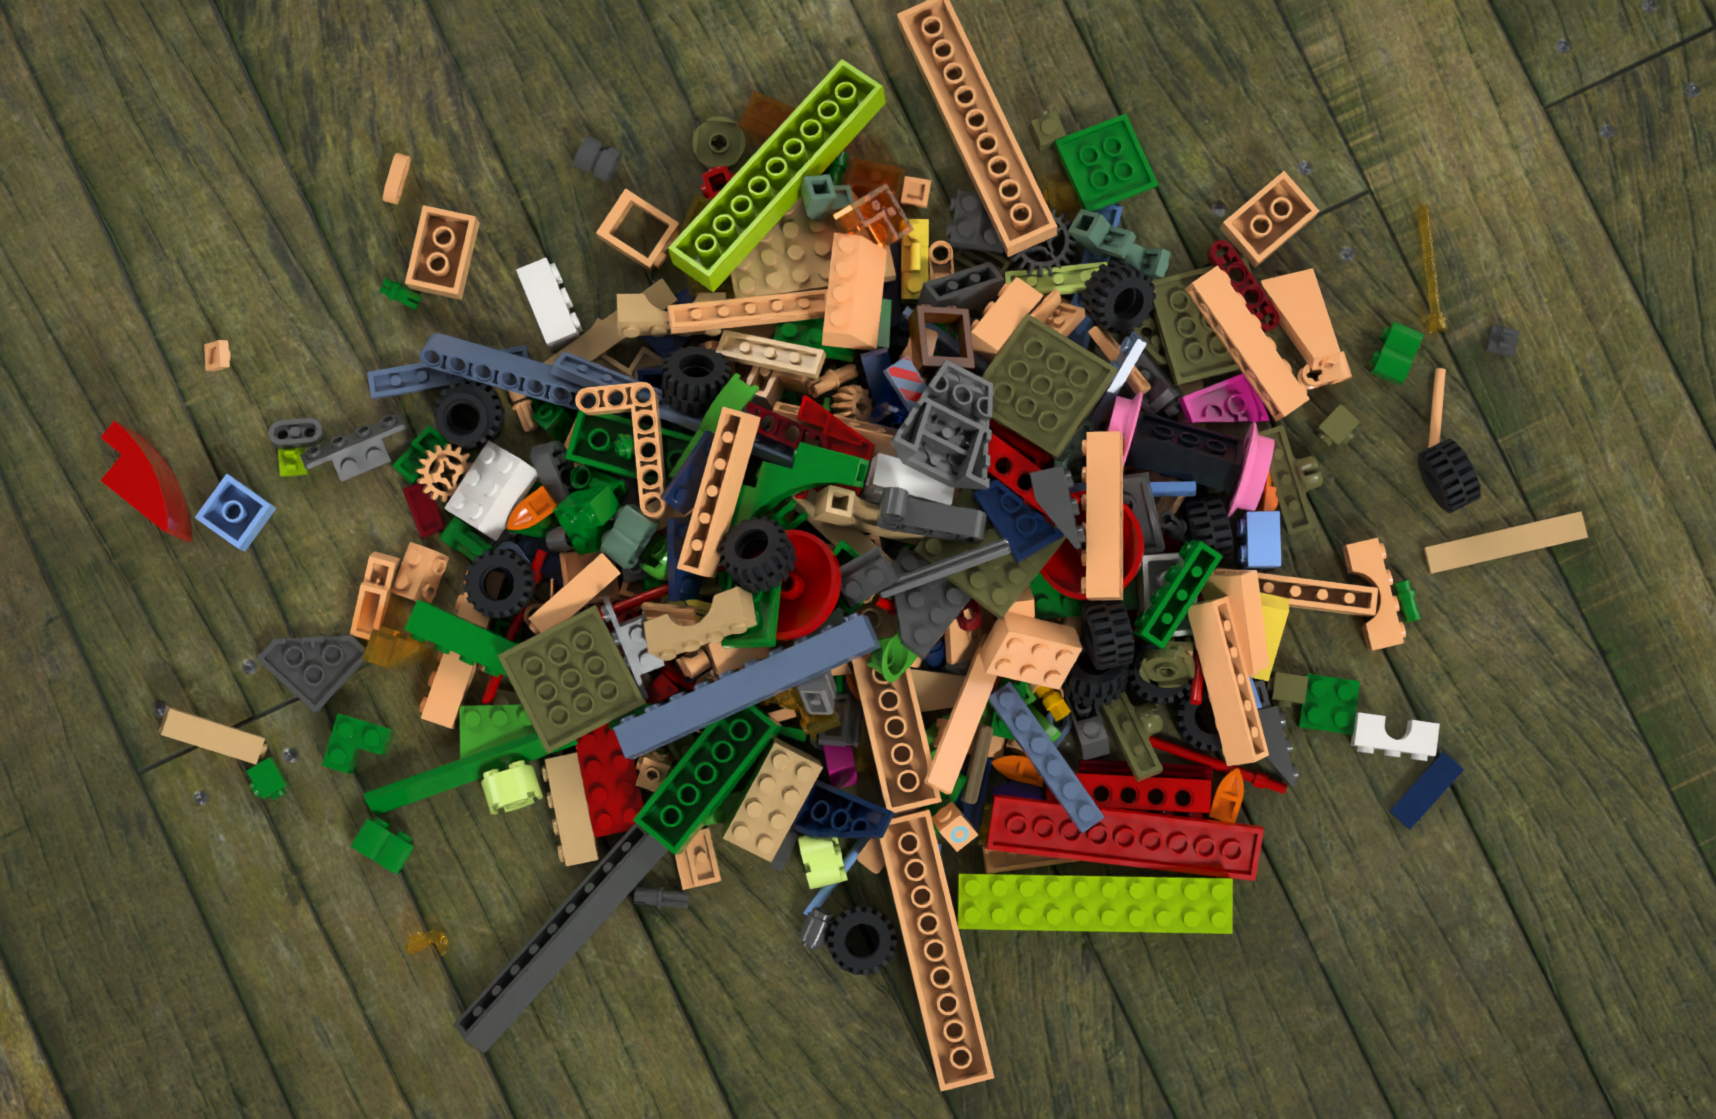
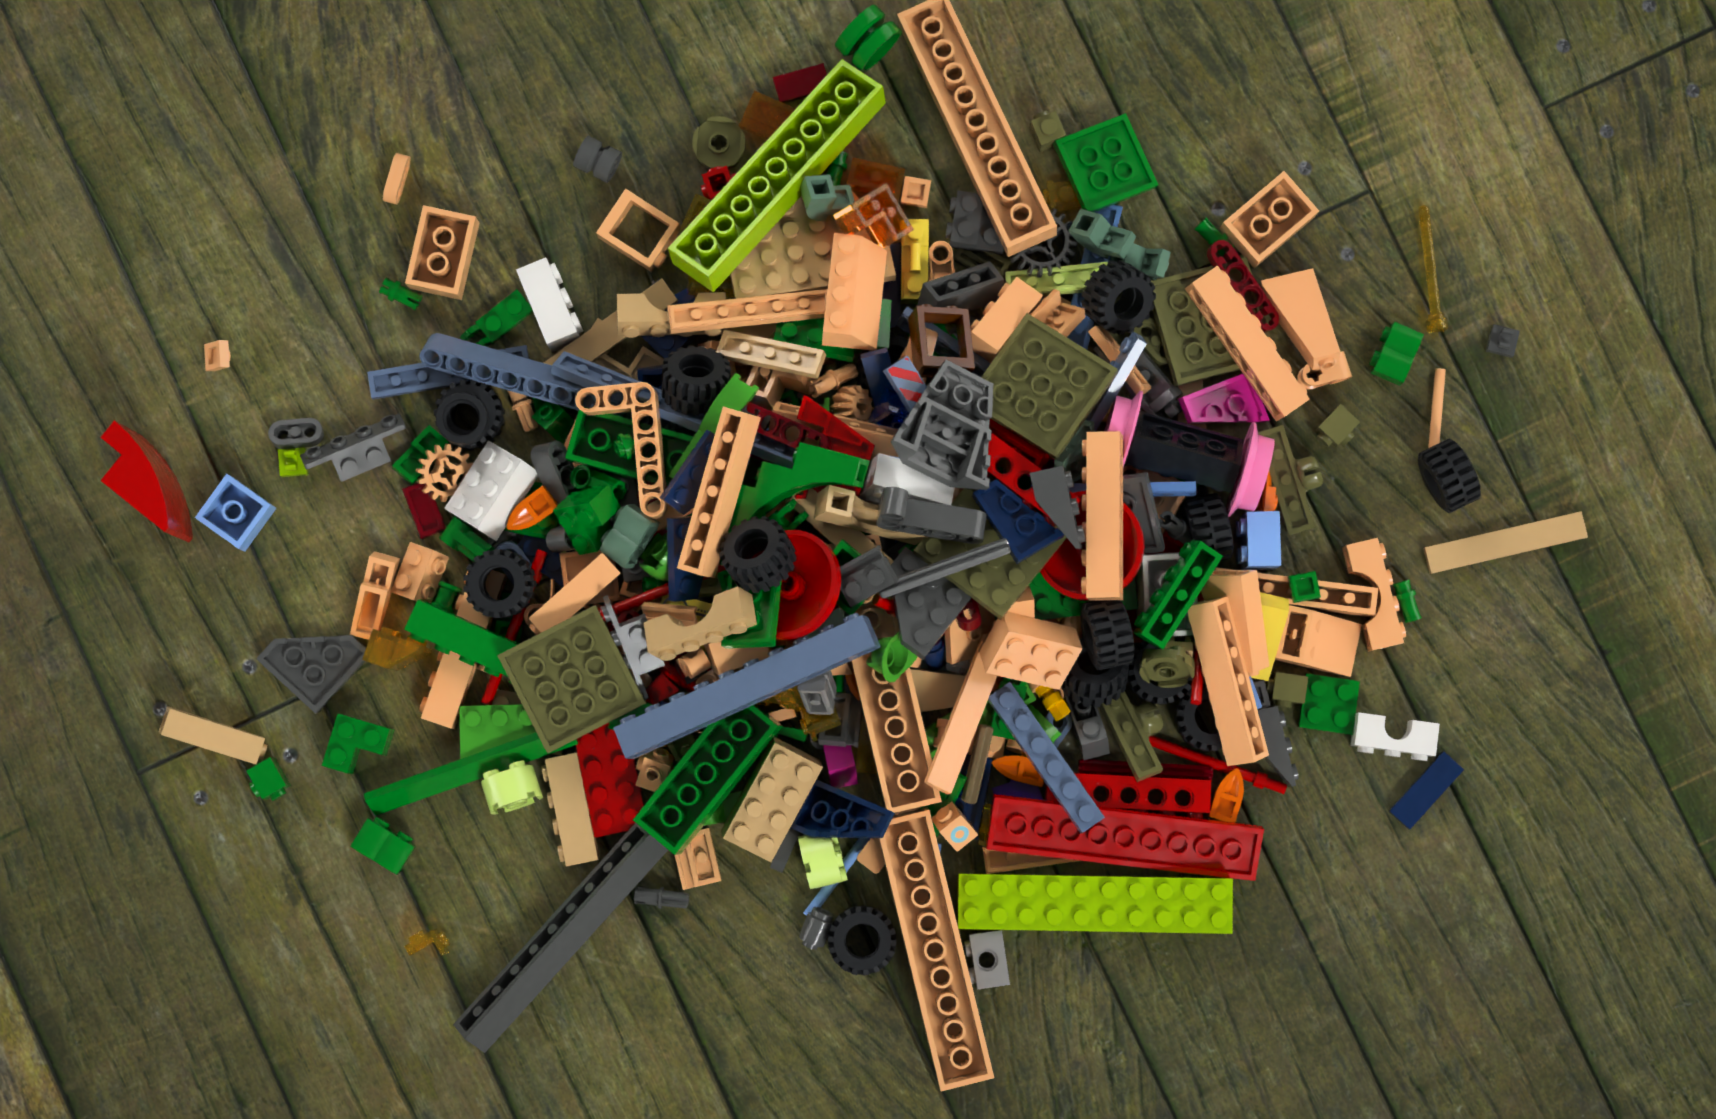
none -> green bush [431,581,462,613]
none -> green hinge [460,289,533,347]
none -> dark red tile [772,63,827,104]
none -> green wheel [835,4,902,73]
none -> light grey brick [964,930,1010,990]
none -> green pin [1194,217,1234,257]
none -> light nougat slope [1275,605,1362,677]
none -> green tile [1288,571,1321,603]

